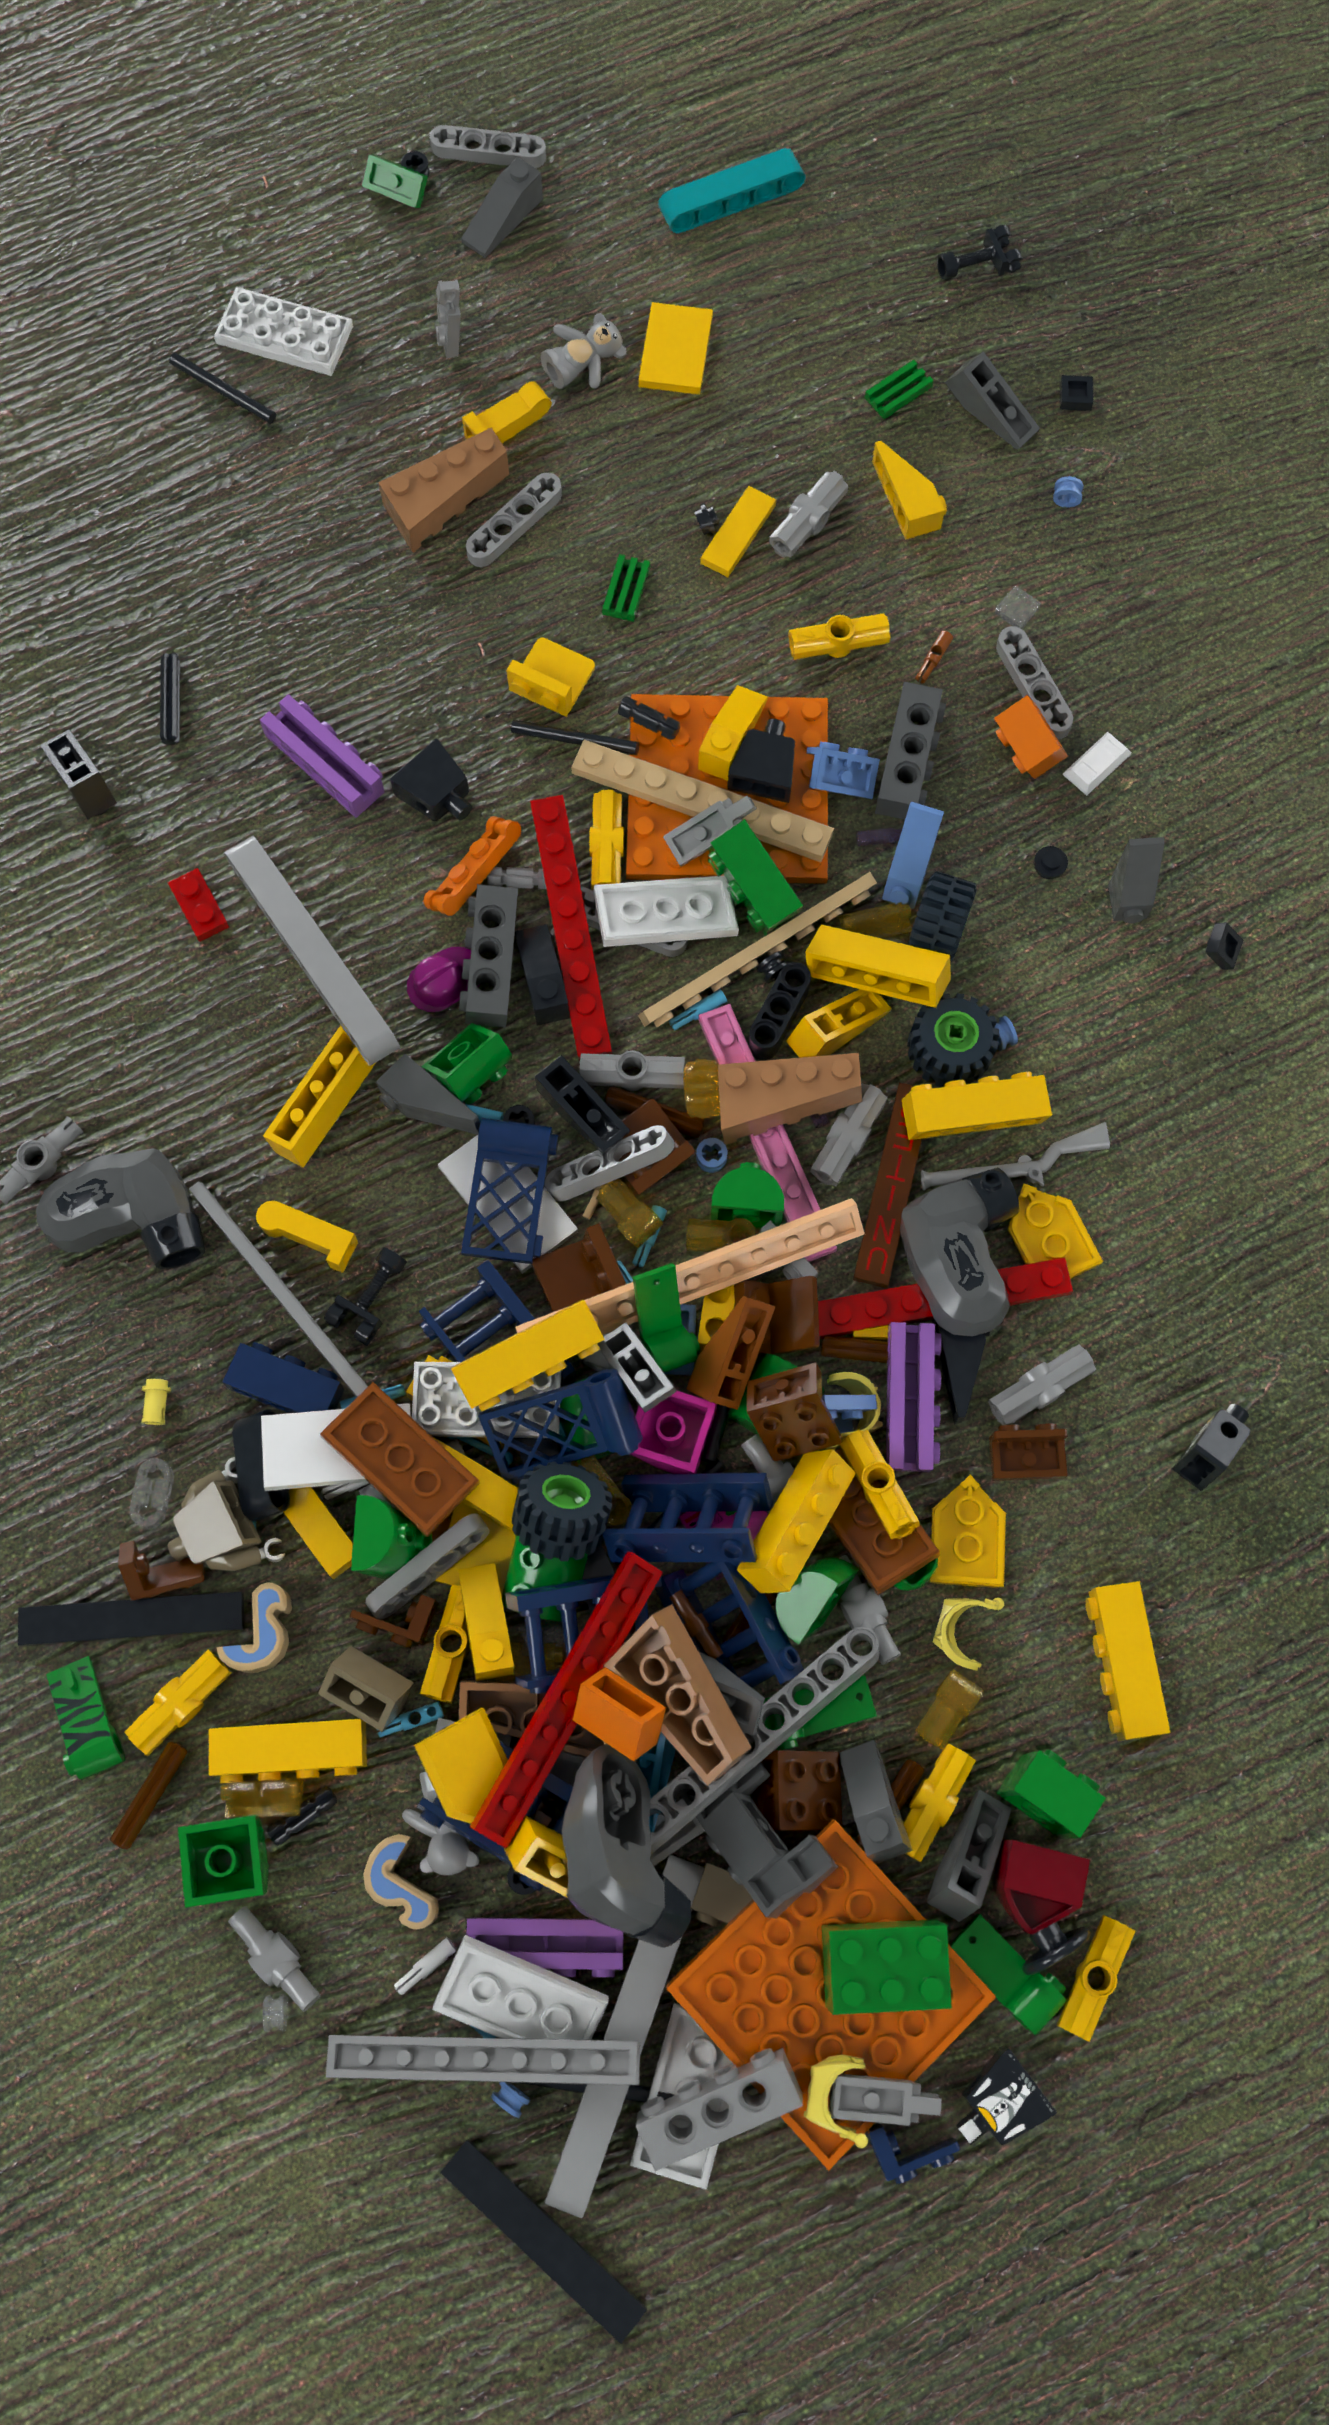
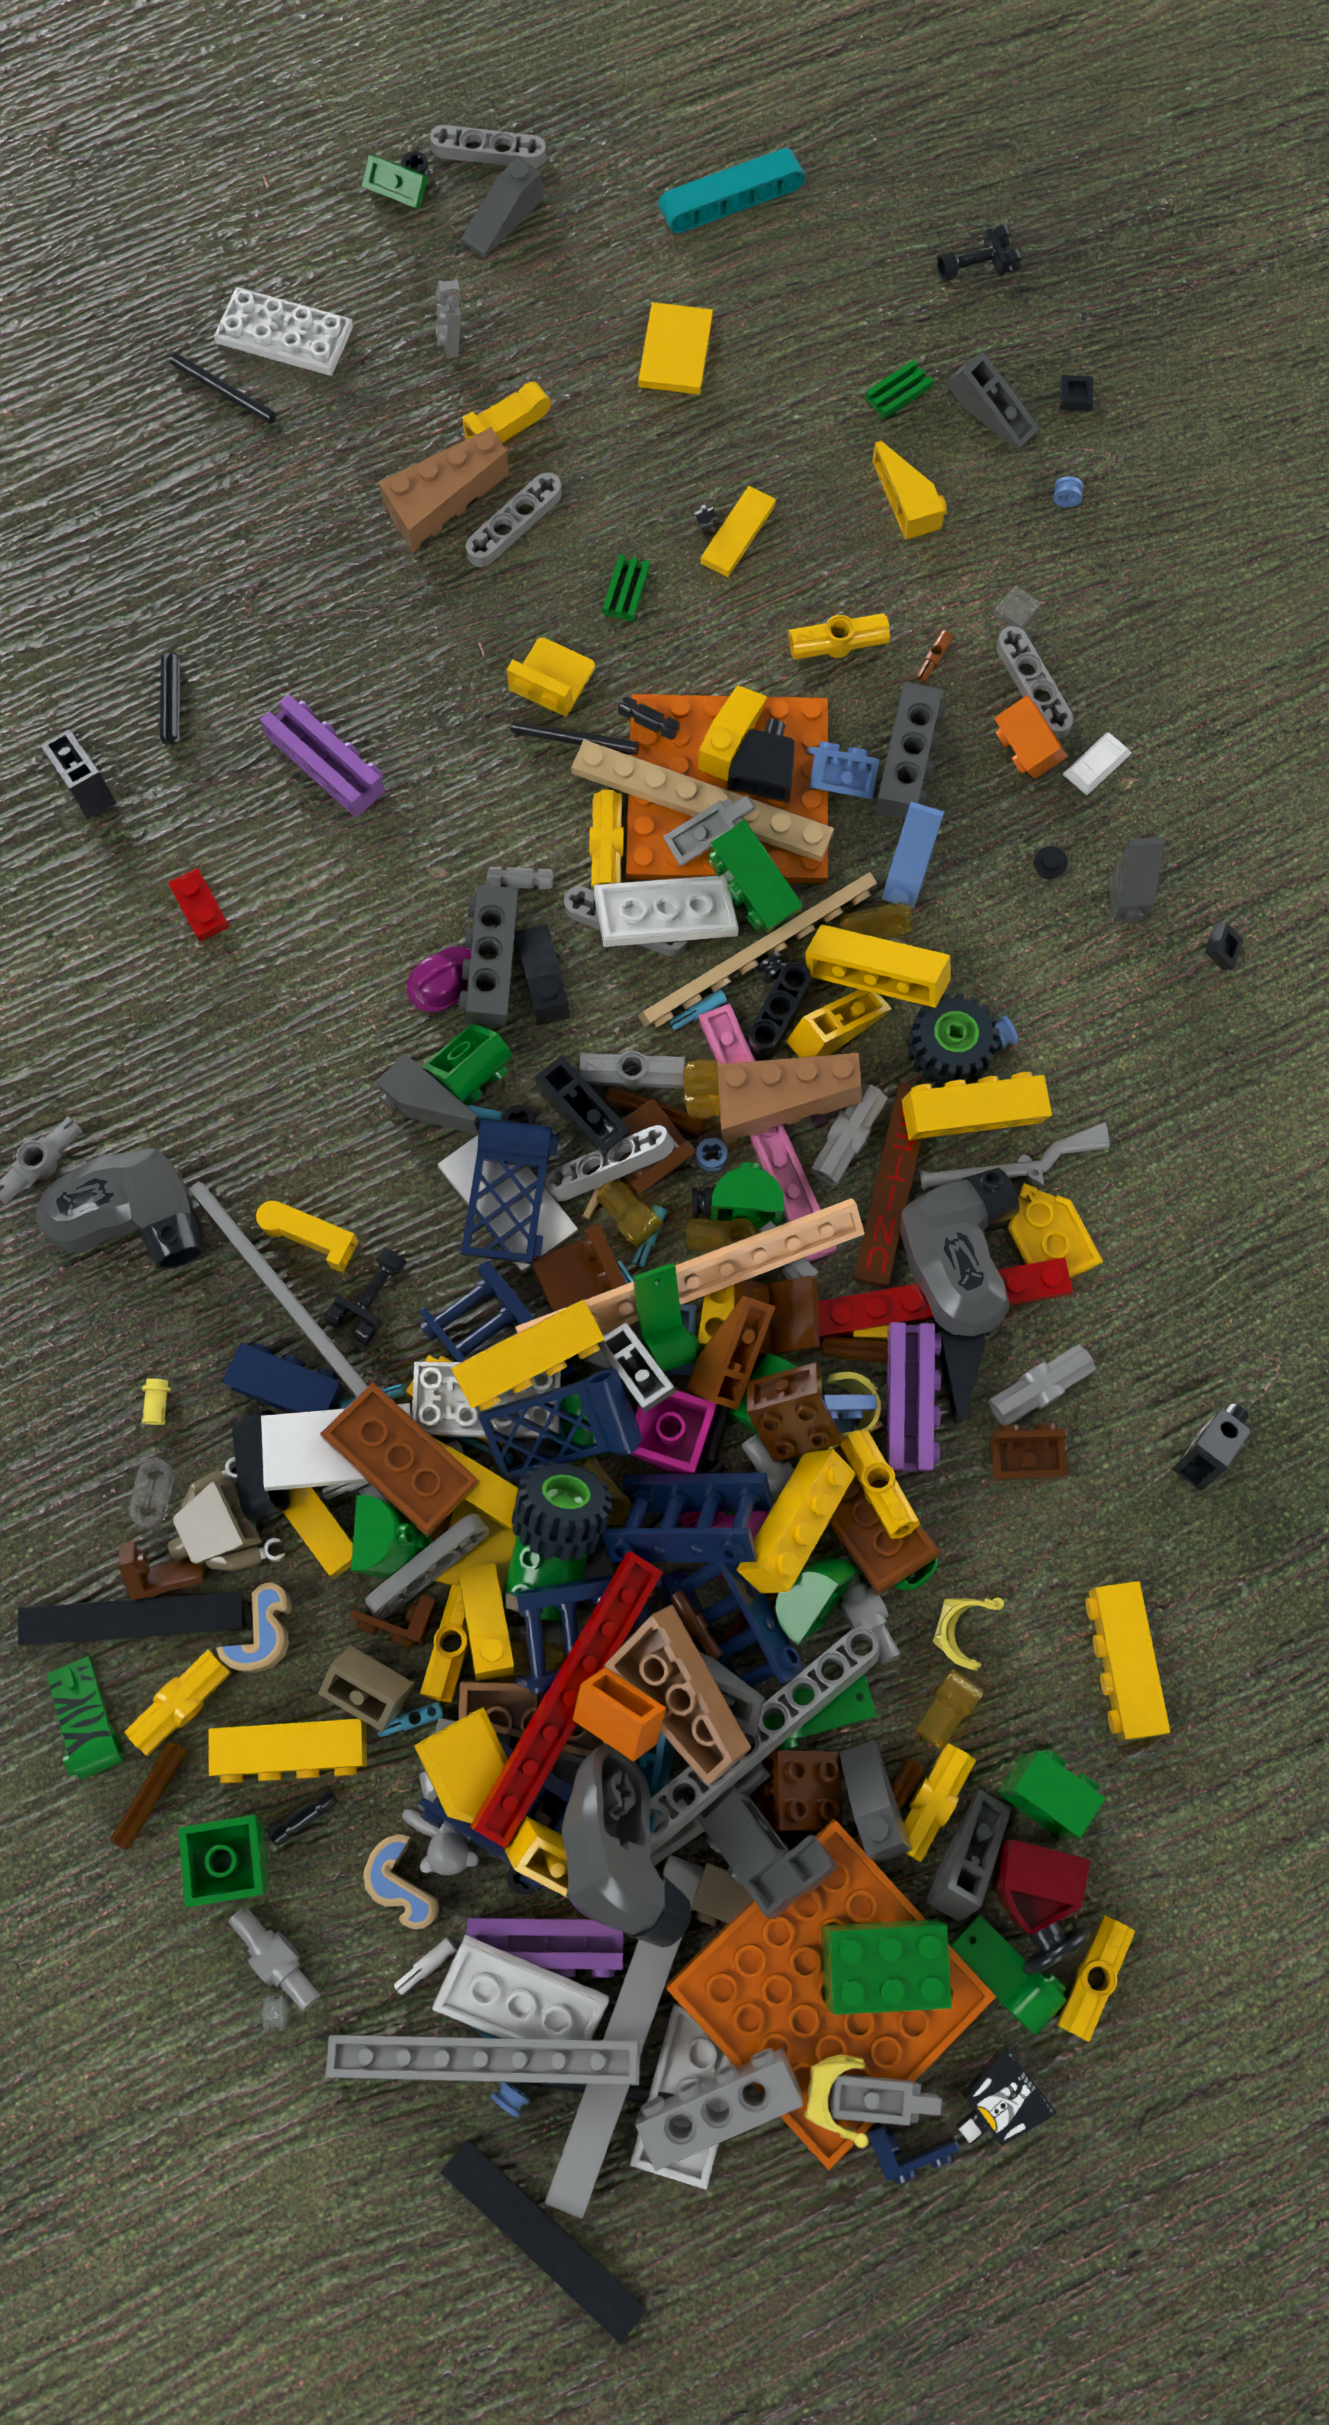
clear yellow hinge [221,1778,304,1819] -> none
light grey beam [224,835,400,1066] -> none
yellow brick [263,1025,377,1168] -> none
black torso [390,738,472,821] -> none
orange plate [423,816,522,916] -> none
red plate [530,795,613,1061] -> none
light grey piece [540,313,627,389] -> none
light grey piece [769,471,848,558] -> none
clear purple piece [856,828,902,846] -> none
black wheel [908,871,977,963] -> none
yellow tile [929,1474,1006,1588] -> none
none -> black bush [692,1187,711,1219]

